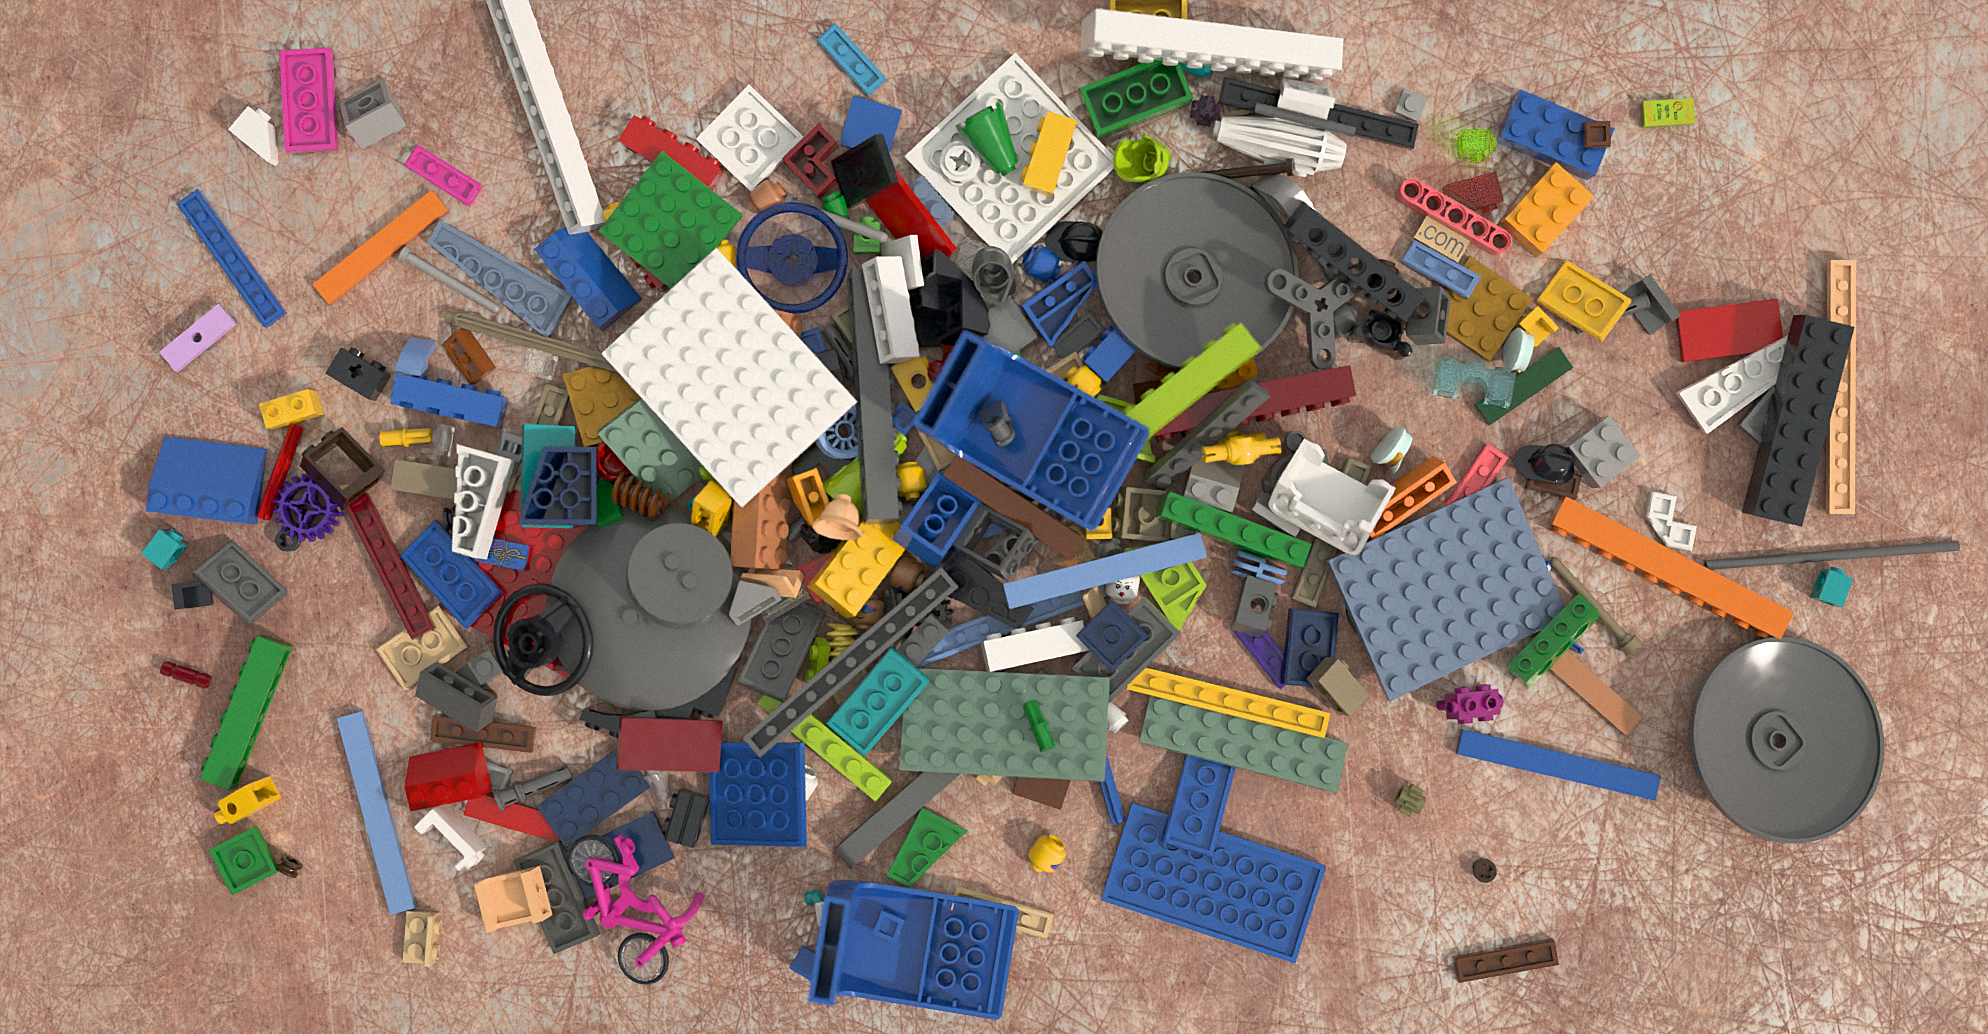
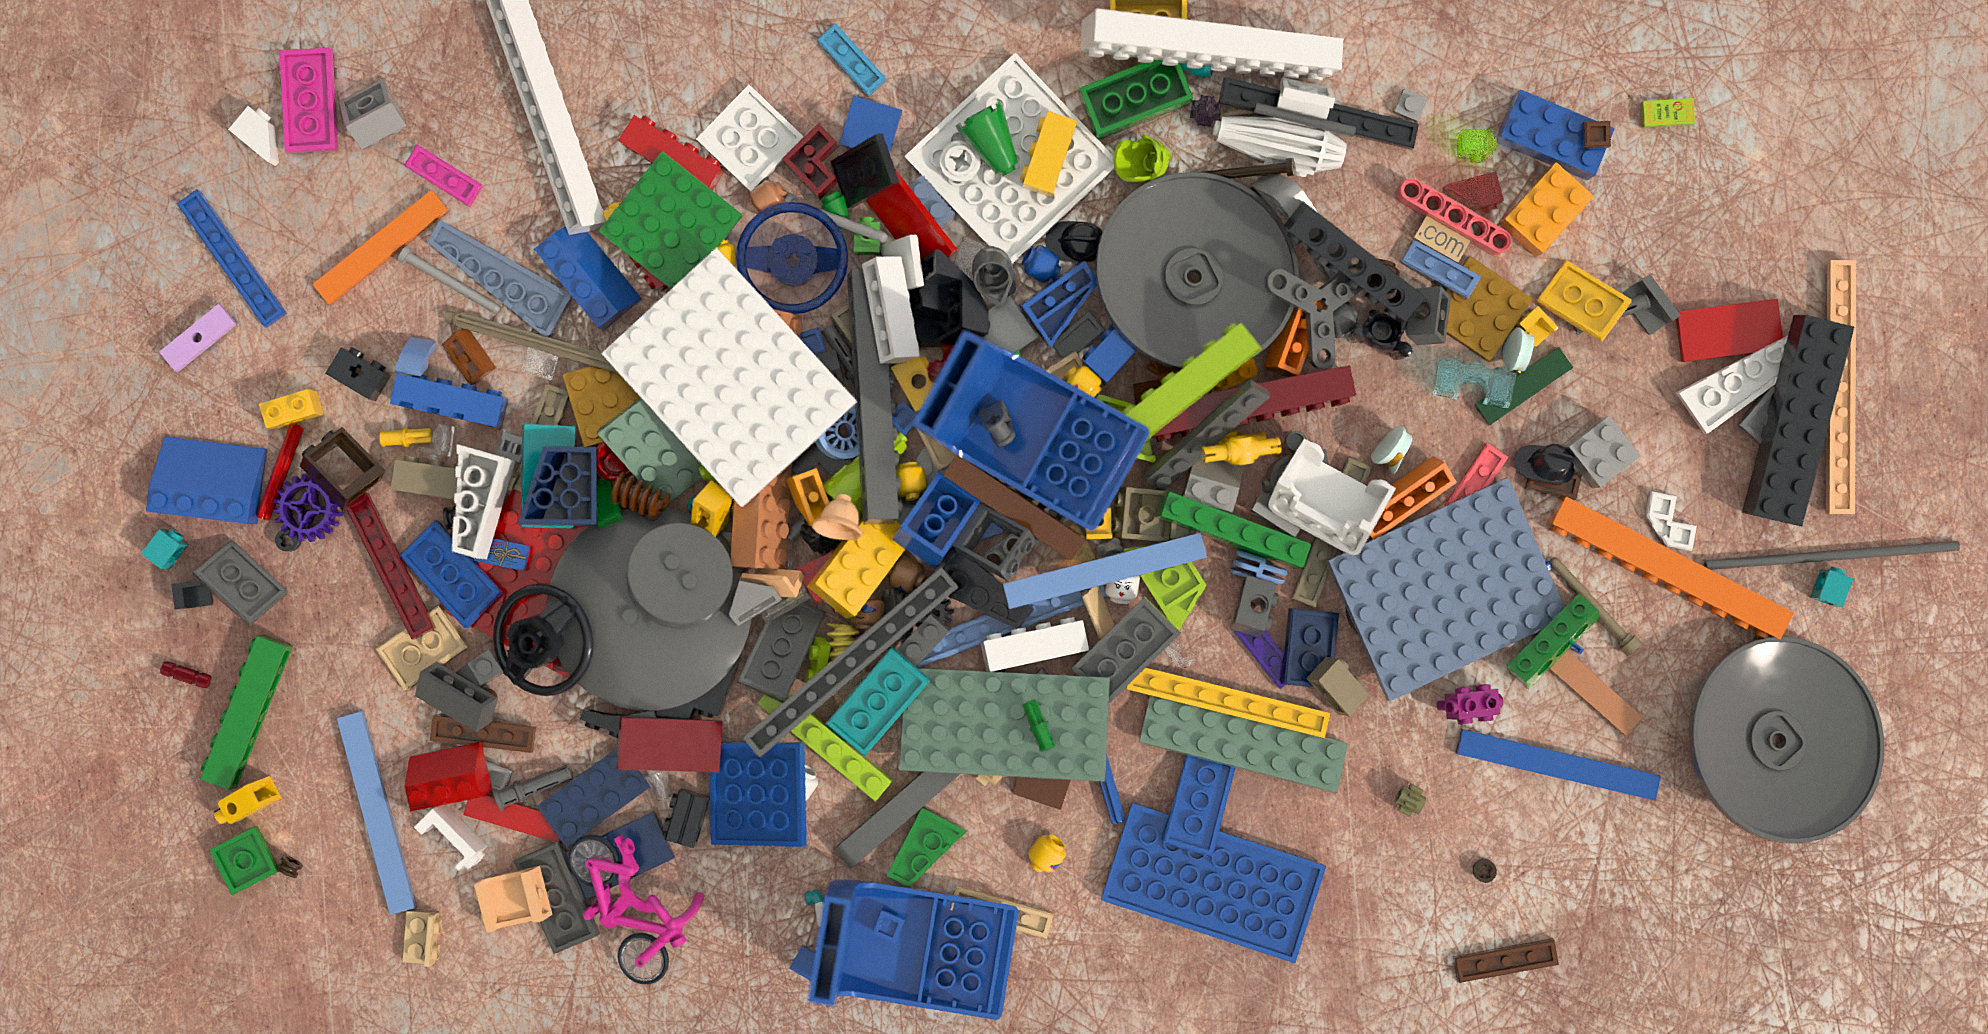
dark blue tile [1076,599,1149,672] -> none
white cone [1108,702,1129,734] -> none
none -> orange brick [1264,301,1323,376]

